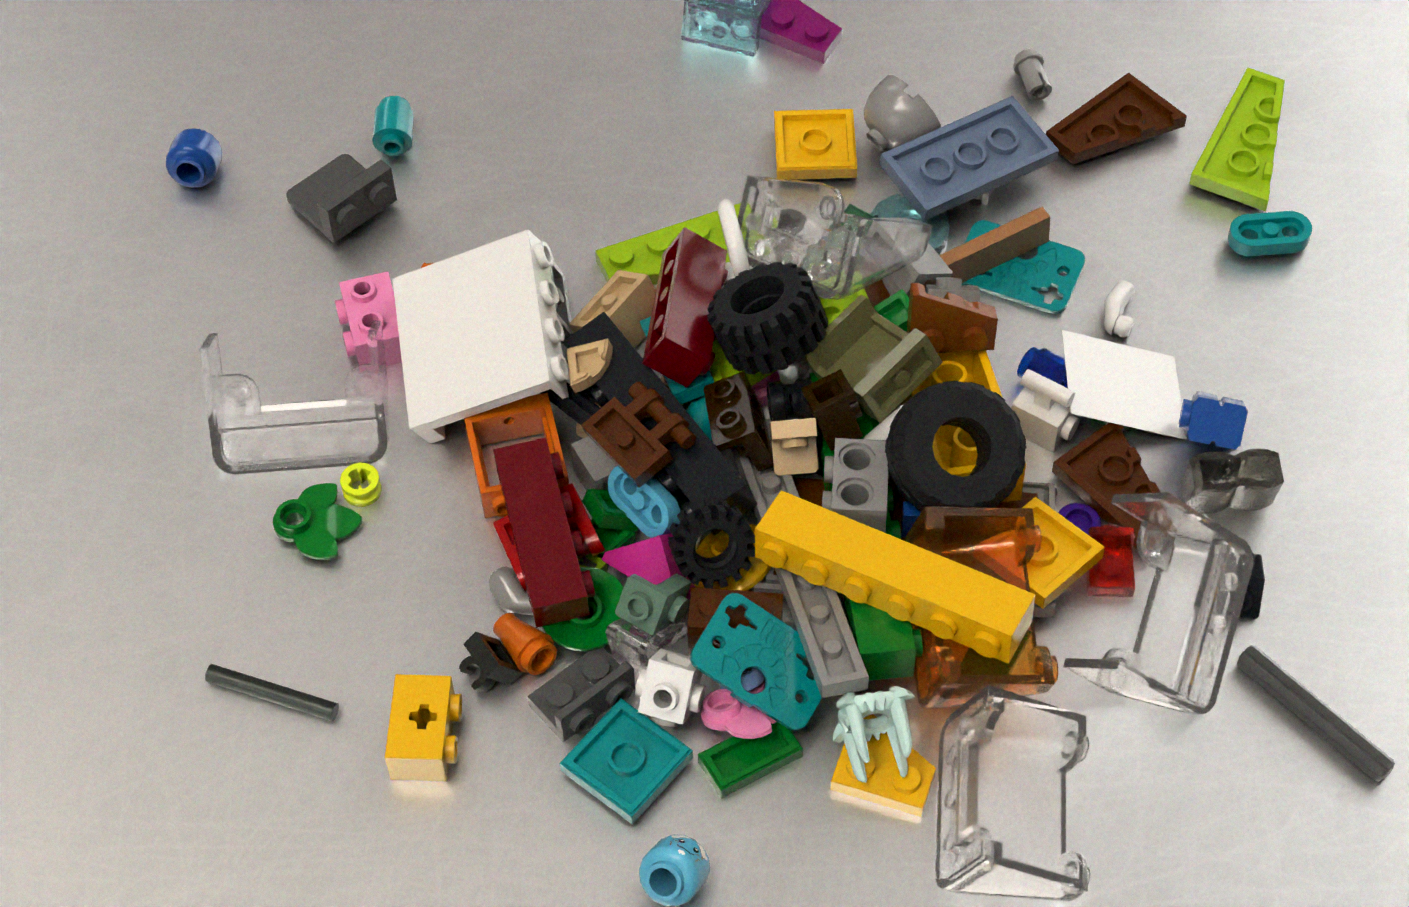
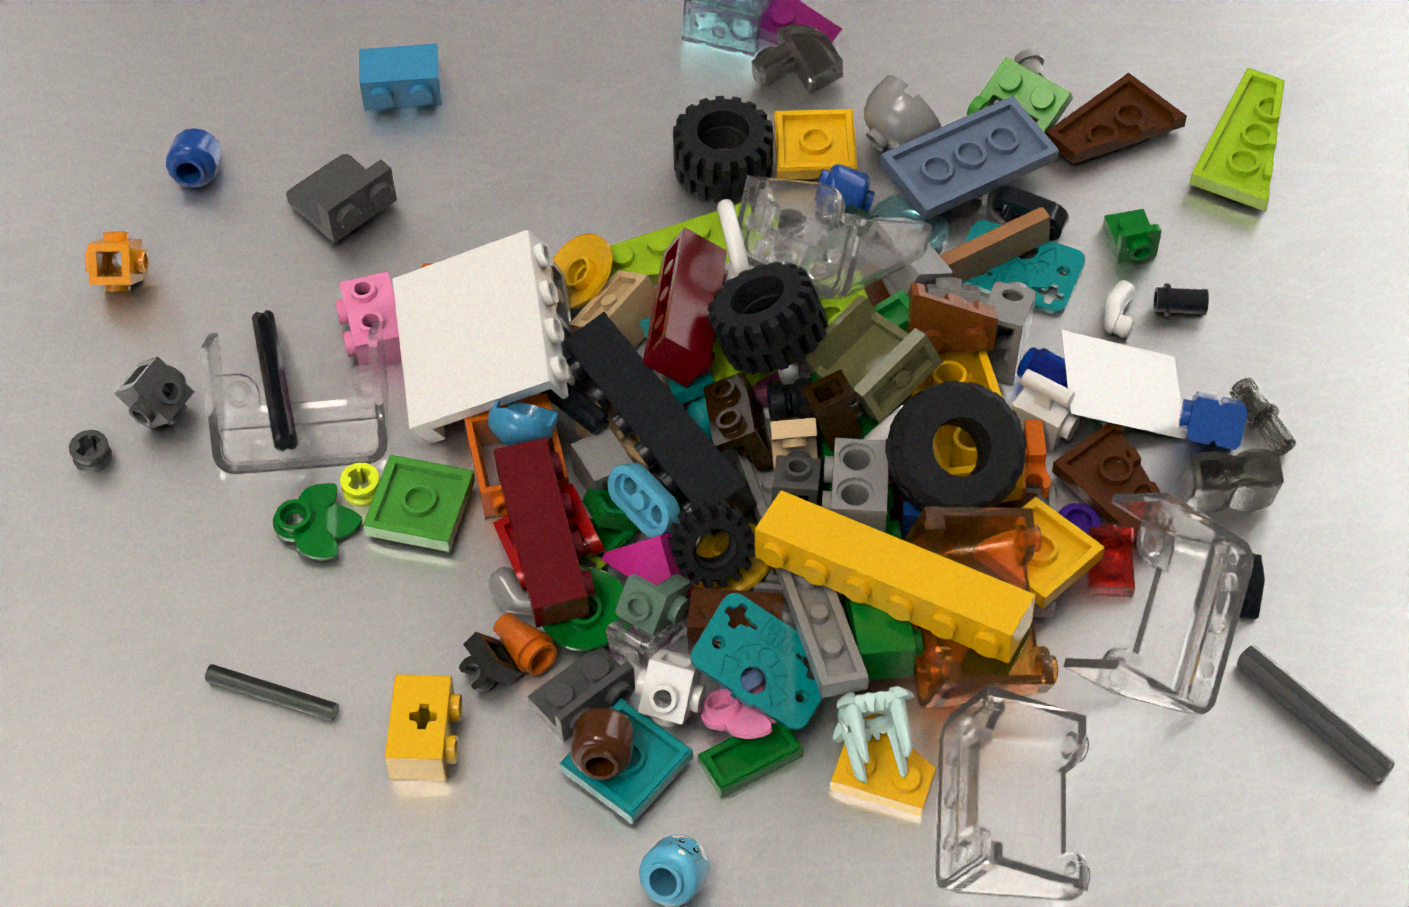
teal brick [372,96,414,156] -> none
tan tile [567,338,613,393] -> none
reddish brown plate [581,382,696,488] -> none
teal plate [1228,211,1312,256] -> none
none -> dark grey bush [69,430,112,474]
none -> light orange brick [85,231,149,291]
none -> dark grey brick [114,356,195,428]
none -> black axle [252,310,298,452]
none -> dark azure brick [359,43,442,110]
none -> bright green plate [363,455,475,552]
none -> dark azure hair [487,401,559,446]
none -> yellow dish [553,233,613,310]
none -> reddish brown head [570,708,635,780]
none -> black tyre [673,96,774,203]
none -> clear smoke brick [751,24,843,95]
none -> dark grey brick [771,451,821,505]
none -> blue head [812,164,875,223]
none -> bright green plate [967,57,1073,134]
none -> light grey torso [986,282,1036,385]
none -> black beam [990,186,1069,241]
none -> orange plate [1021,420,1051,498]
none -> green bracket [1103,209,1162,263]
none -> black pin [1153,283,1209,317]
none -> clear smoke axle [1229,377,1296,456]

